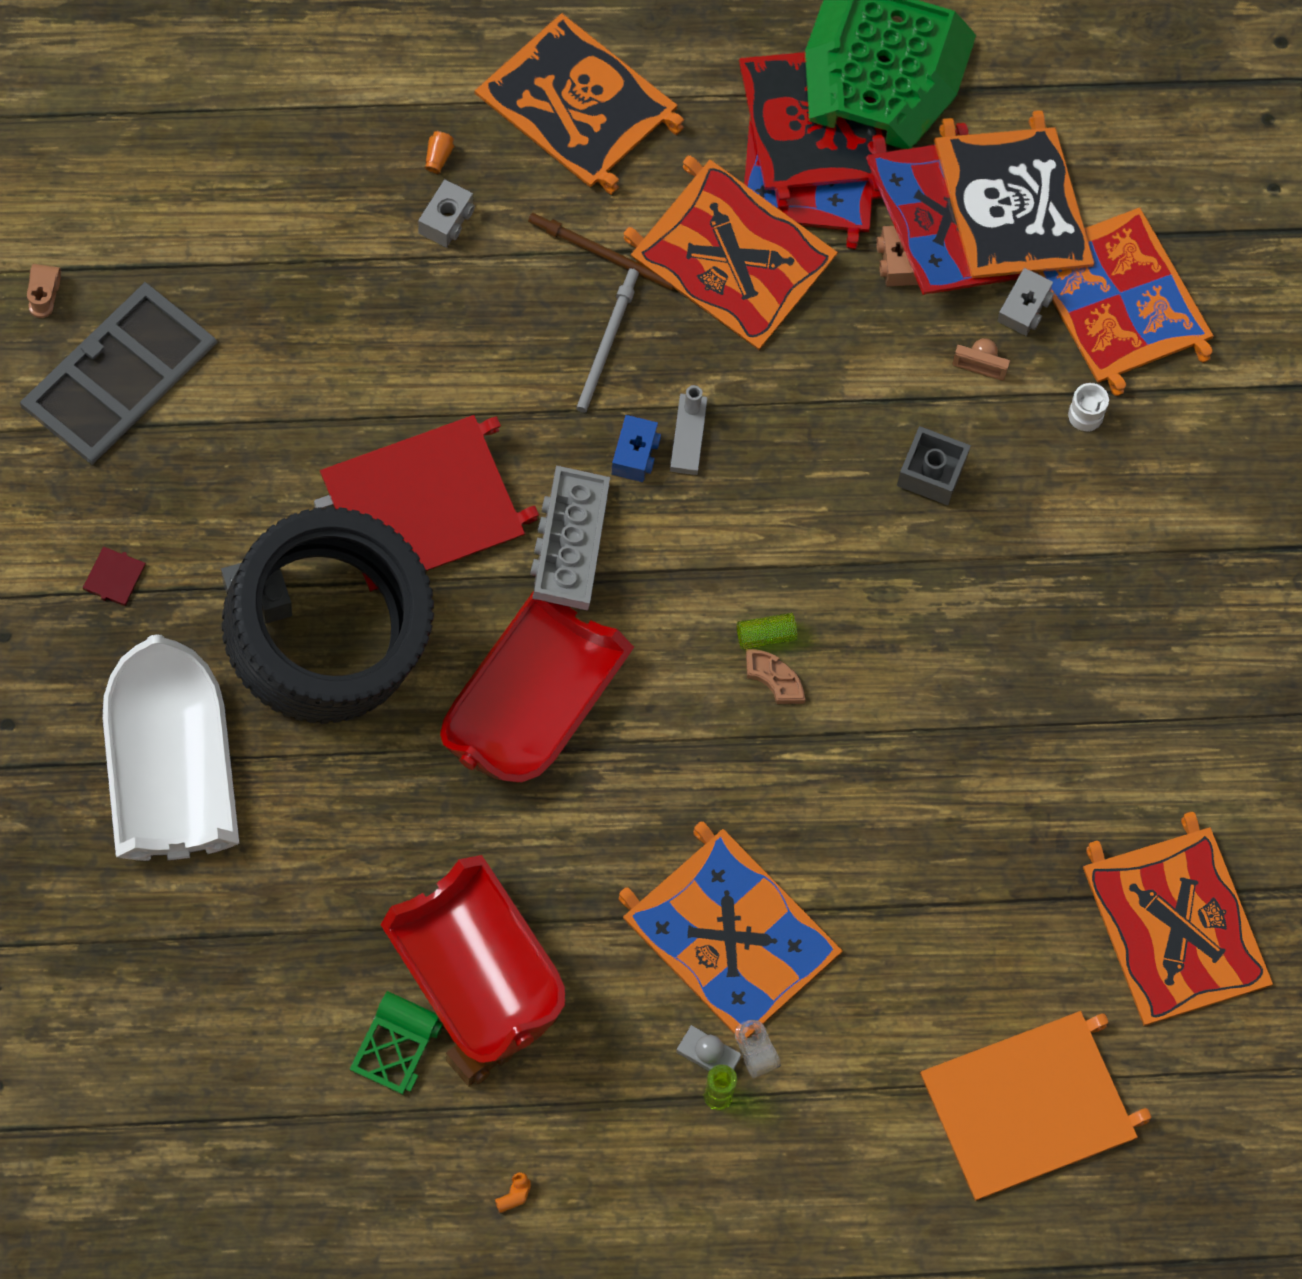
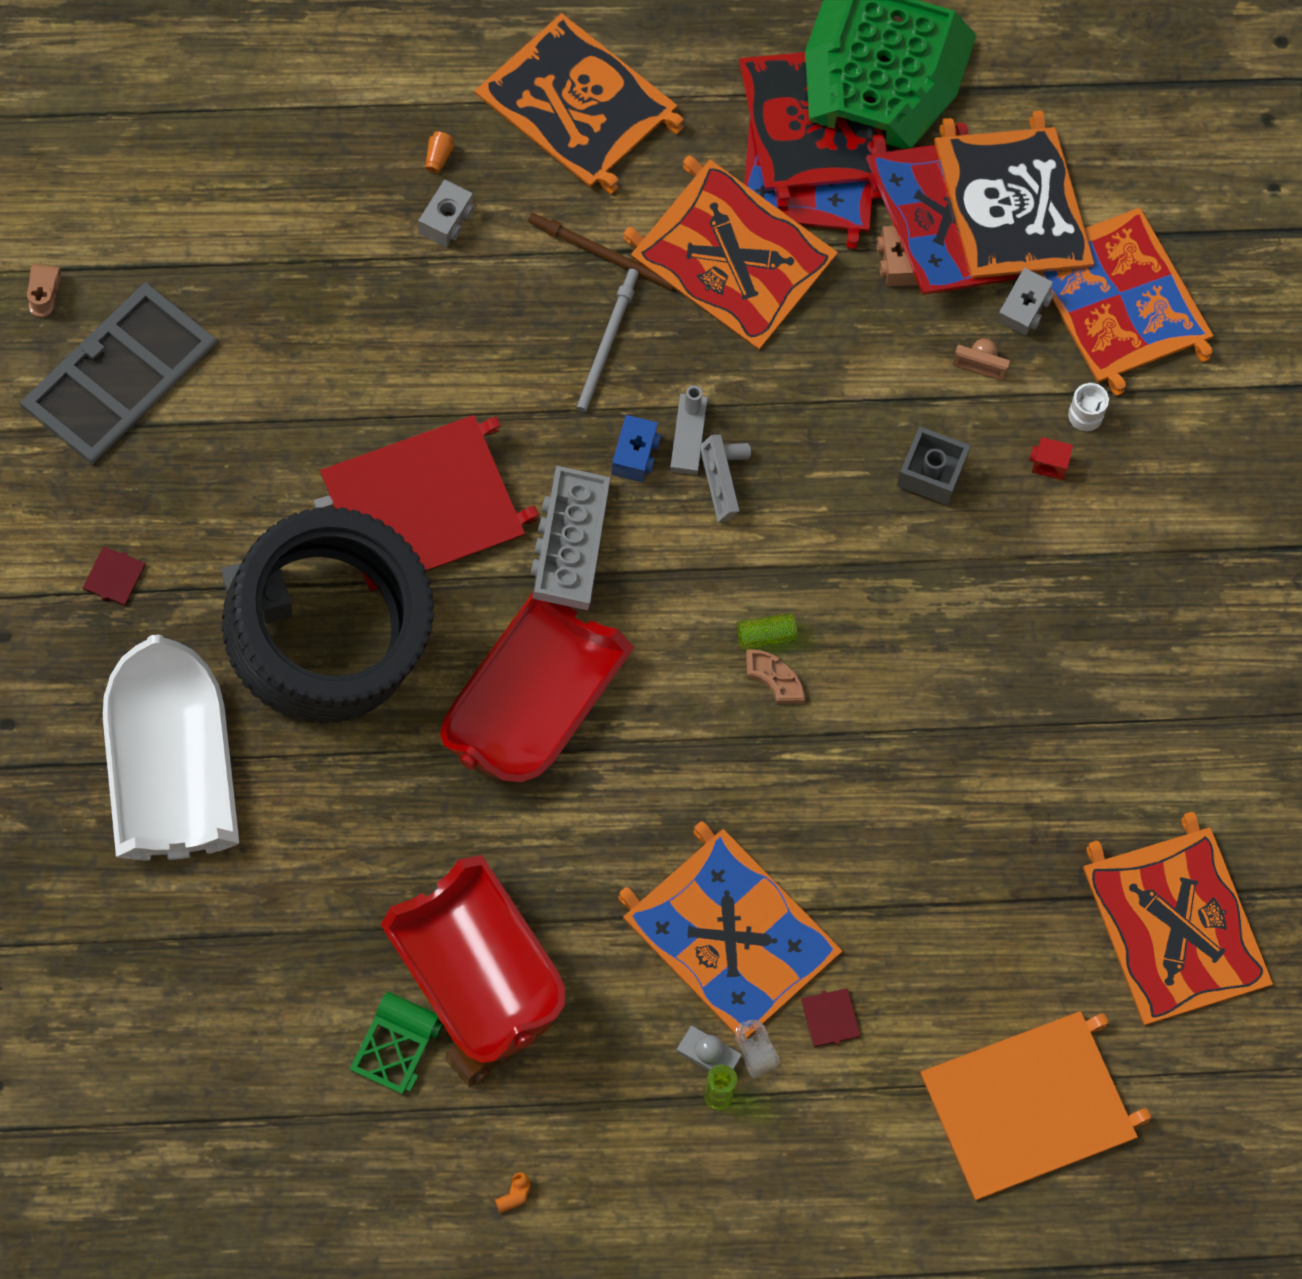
none -> light grey piece [700,435,751,522]
none -> dark red piece [801,988,860,1048]
none -> red brick [1029,437,1073,481]

